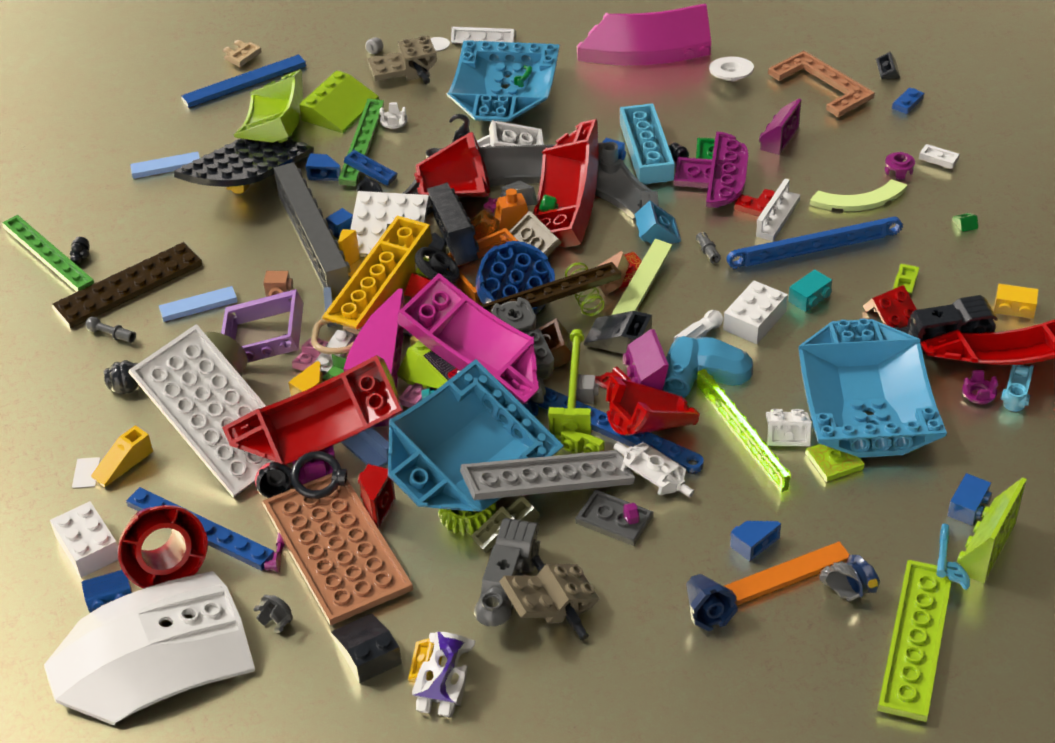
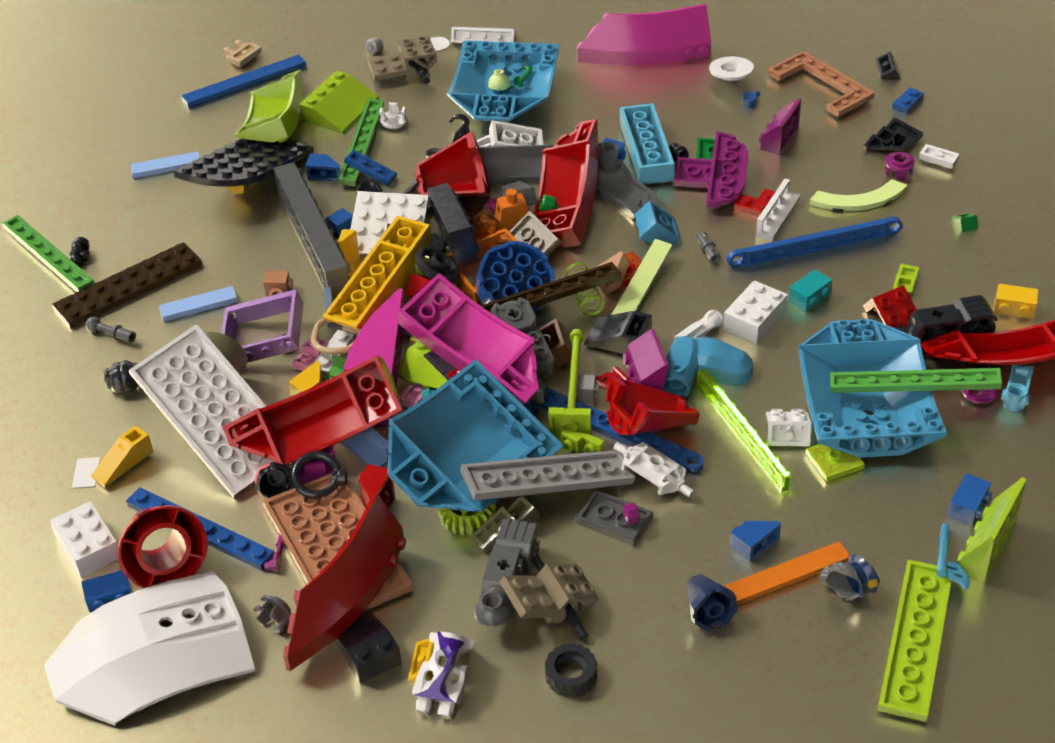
none -> red slope [283,493,406,671]
none -> yellowish green brick [488,69,511,91]
none -> black tyre [545,643,597,697]
none -> blue piece [743,91,760,108]
none -> bright green plate [830,368,1002,393]
none -> black slope [864,117,923,152]

